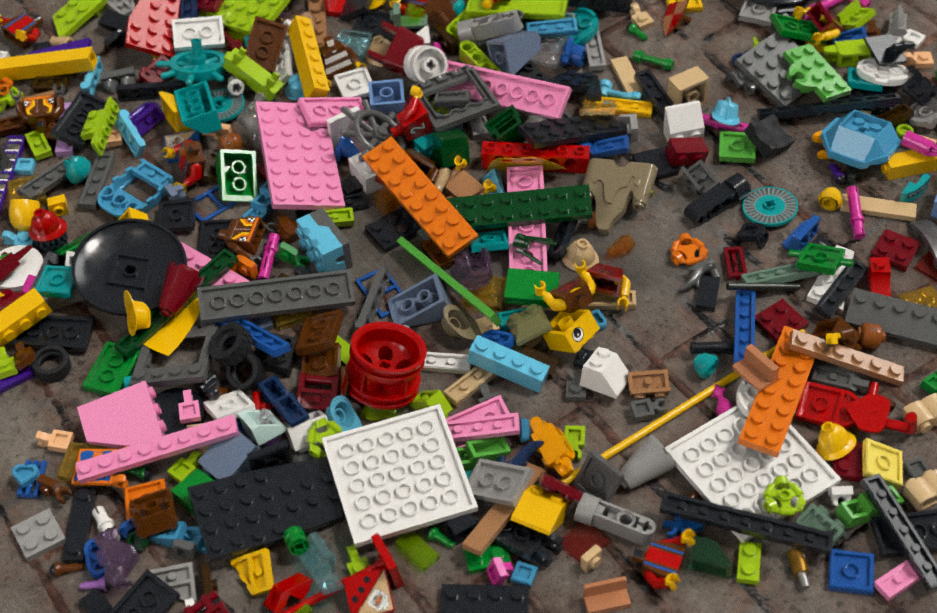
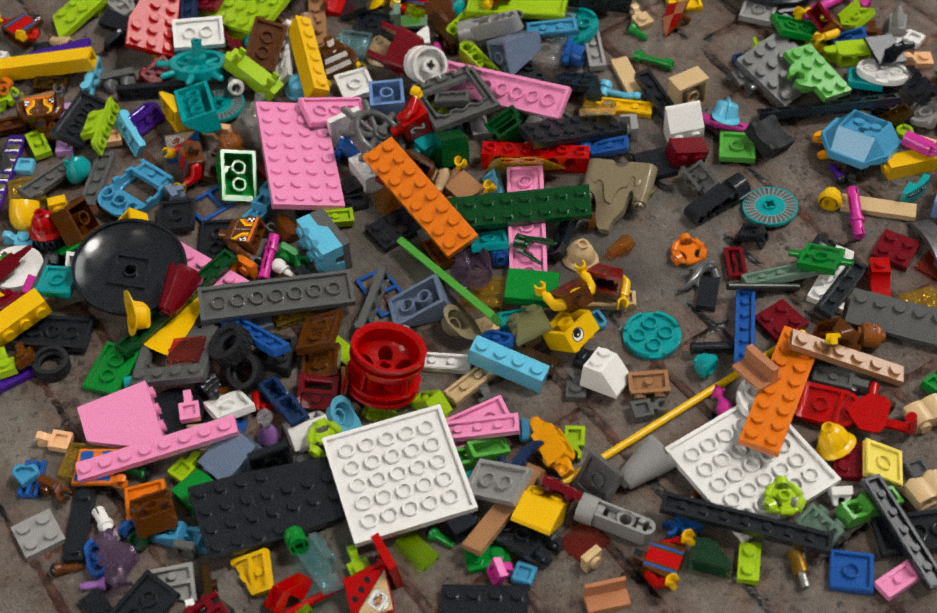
light aqua tile [238,410,286,446] -> none
blue bracket [782,214,820,251] -> none
none -> reddish brown hinge [49,196,100,247]
none -> clear red piece [166,336,207,364]
none -> white bar [271,258,295,276]
none -> blue plate [491,249,509,267]
none -> teal tile [623,311,682,361]

